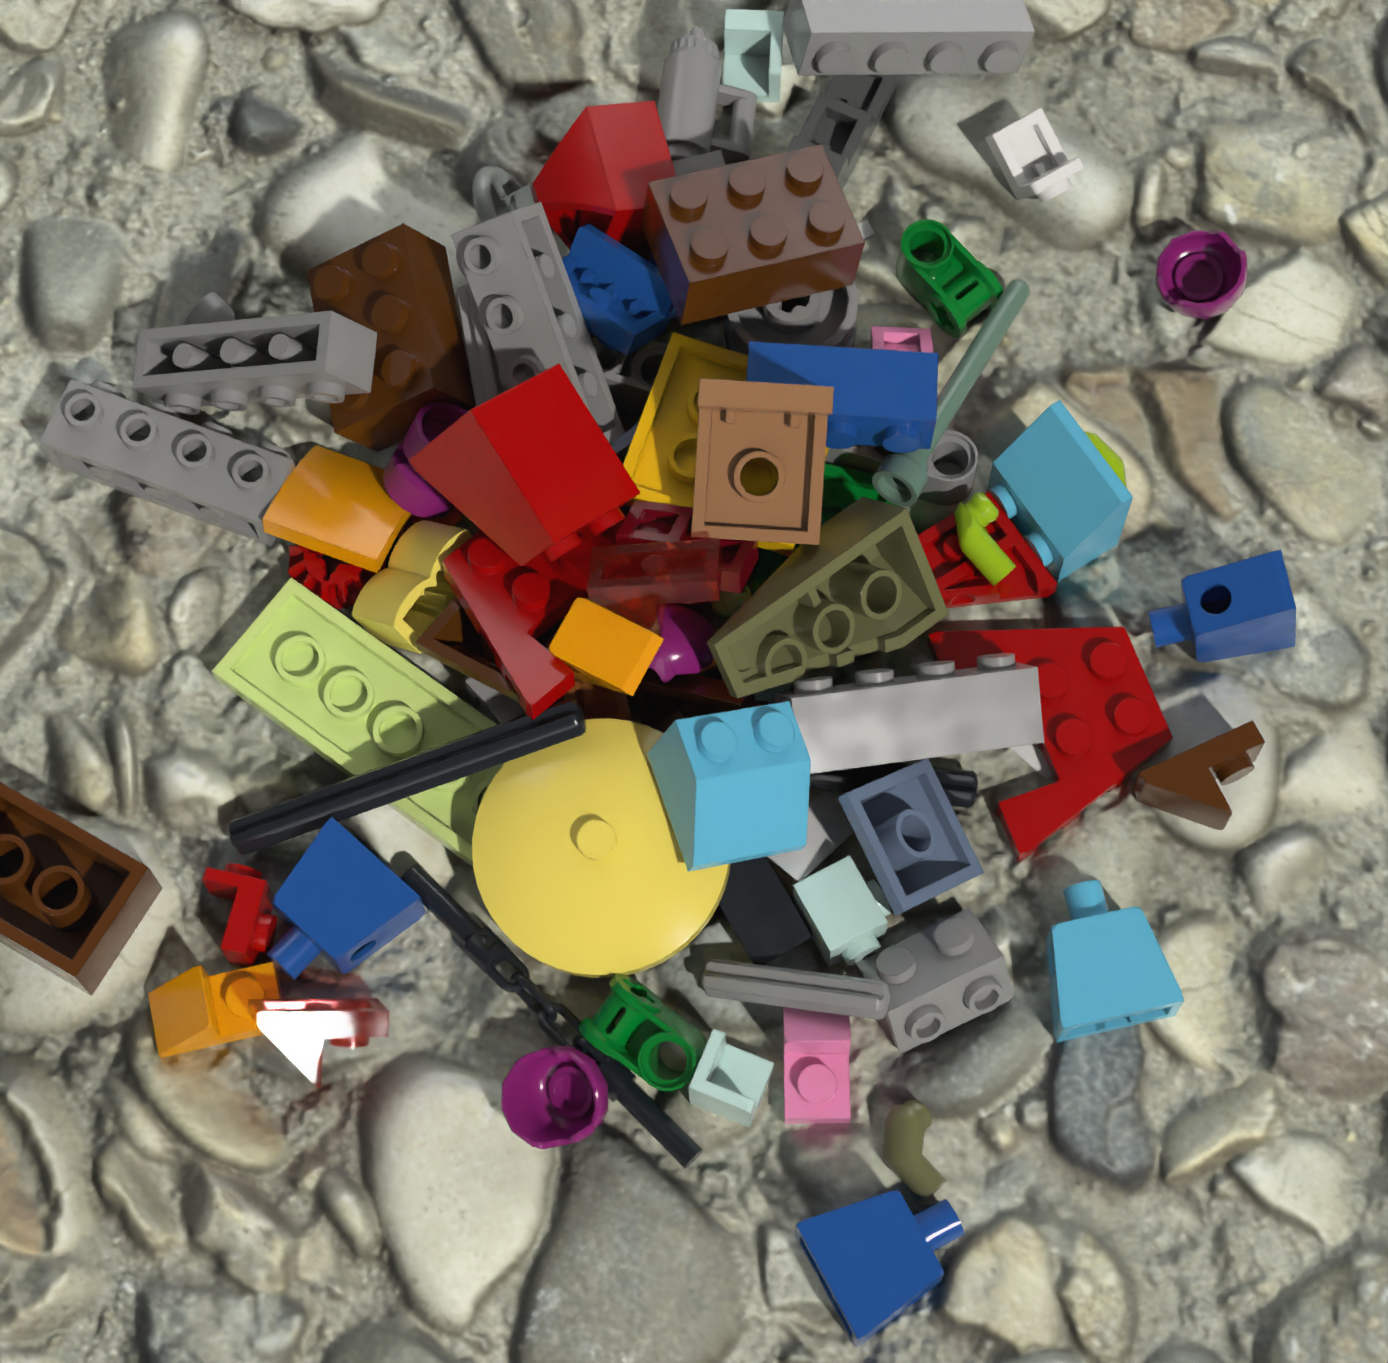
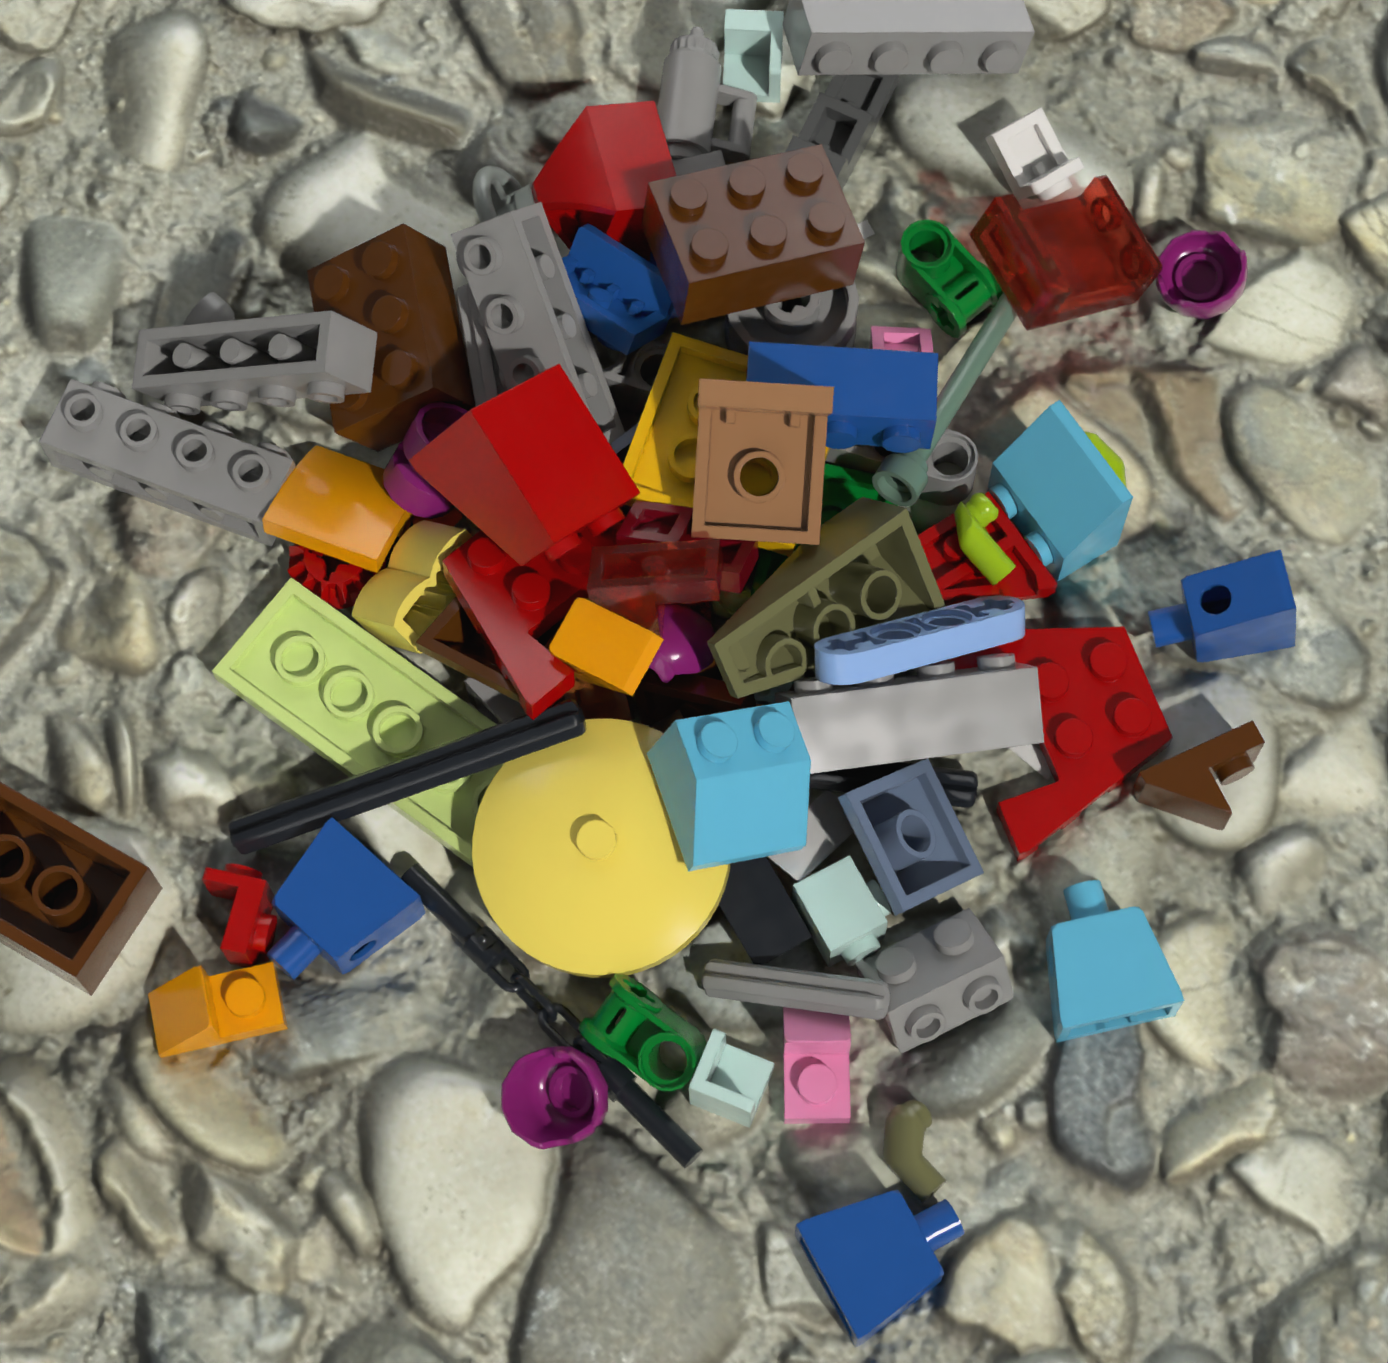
slope [248,998,389,1088] -> none
none -> light blue beam [814,595,1025,685]
none -> clear red panel [969,175,1163,331]

